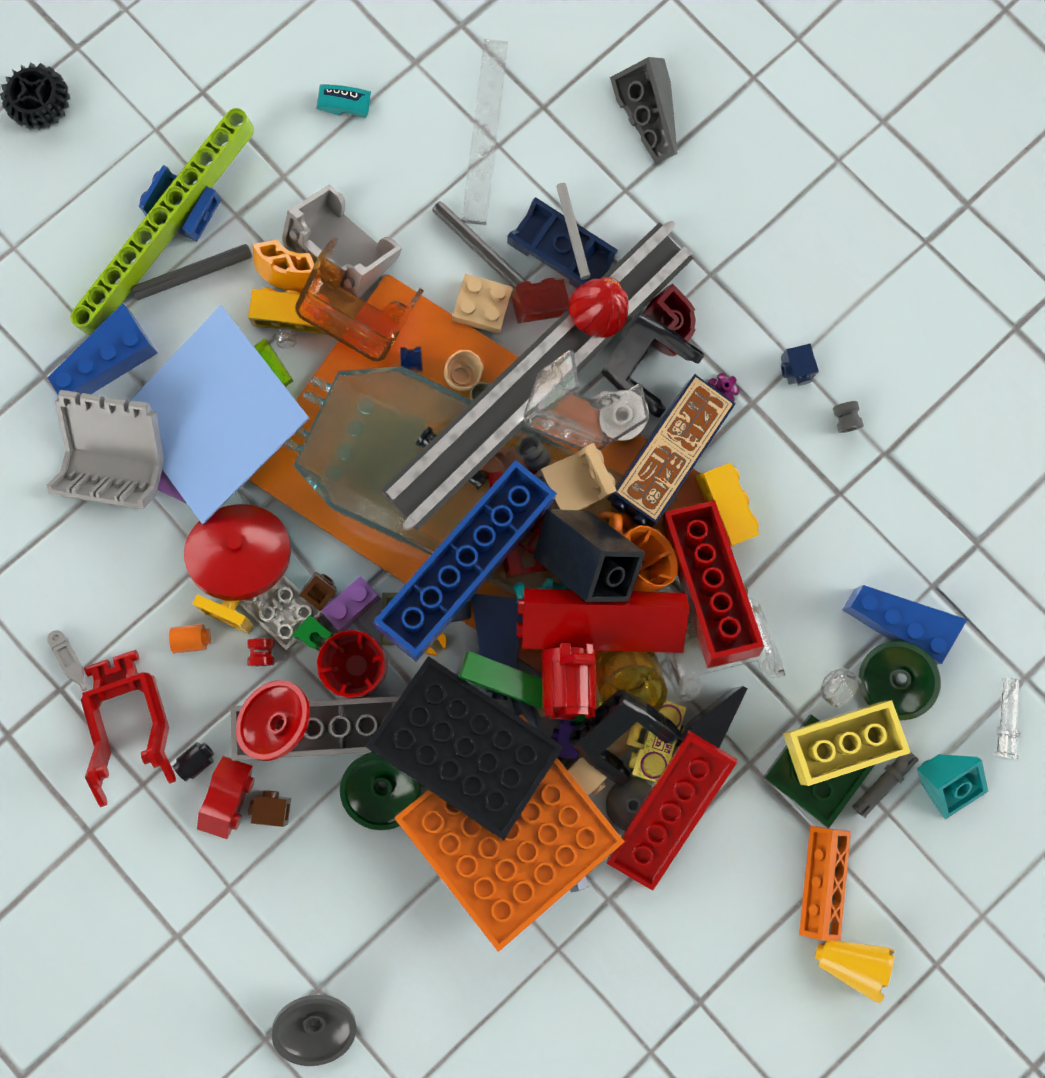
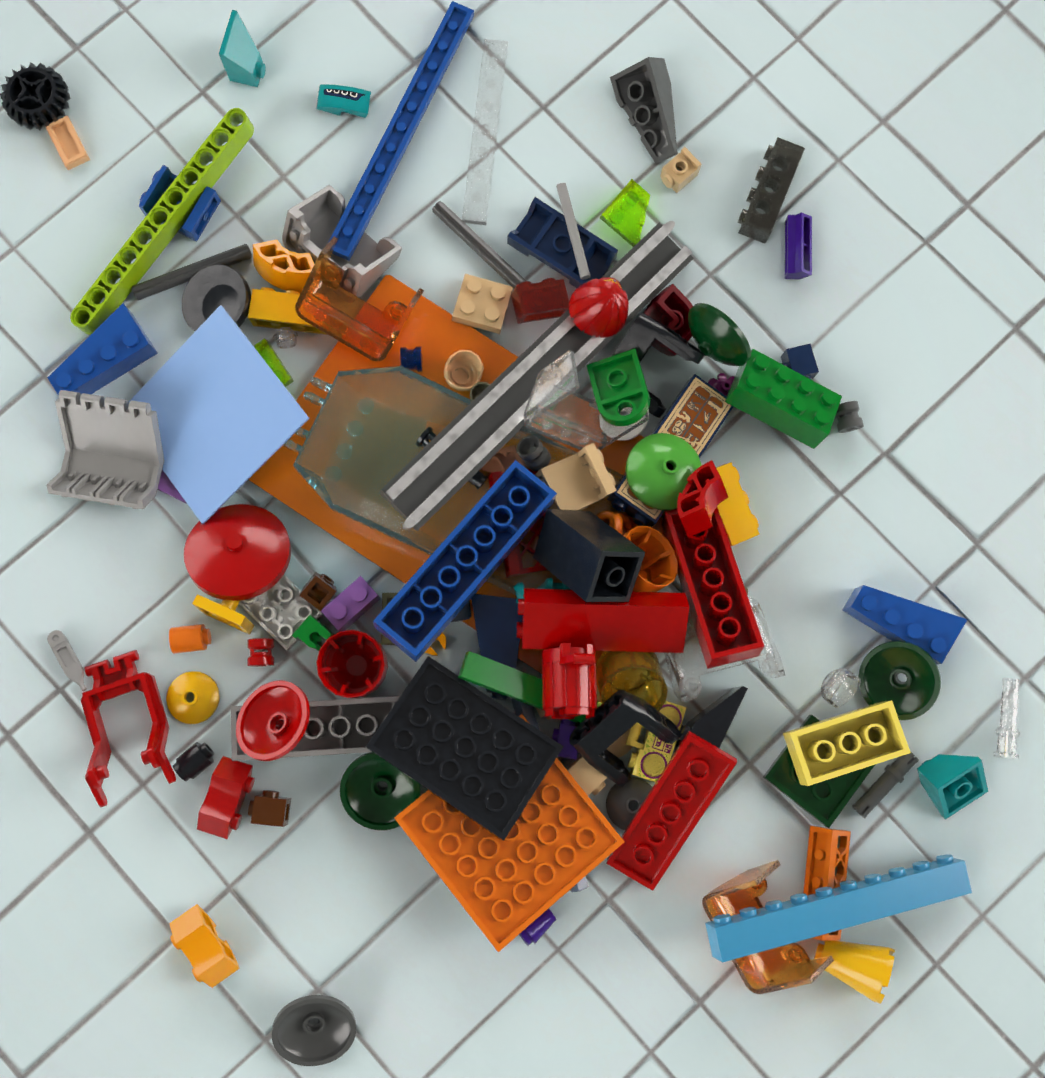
none -> light nougat tile [45,116,90,170]
none -> yellow dish [166,671,220,724]
none -> light orange brick [169,904,240,988]
none -> piece [182,265,251,331]
none -> slope [219,10,266,87]
none -> blue plate [326,1,474,261]
none -> dark purple cone [519,909,556,946]
none -> green tile [586,349,650,426]
none -> clear neon green wing [600,179,650,247]
none -> bright green dish [625,433,702,510]
none -> tan brick [660,147,702,193]
none -> red brick [677,460,729,538]
none -> dark green dish [688,303,751,366]
none -> clear orange windscreen [702,860,834,994]
none -> dark azure brick [705,854,972,963]
none -> green brick [725,349,842,449]
none -> clear smoke brick [737,137,805,244]
none -> dark purple piece [785,212,812,279]

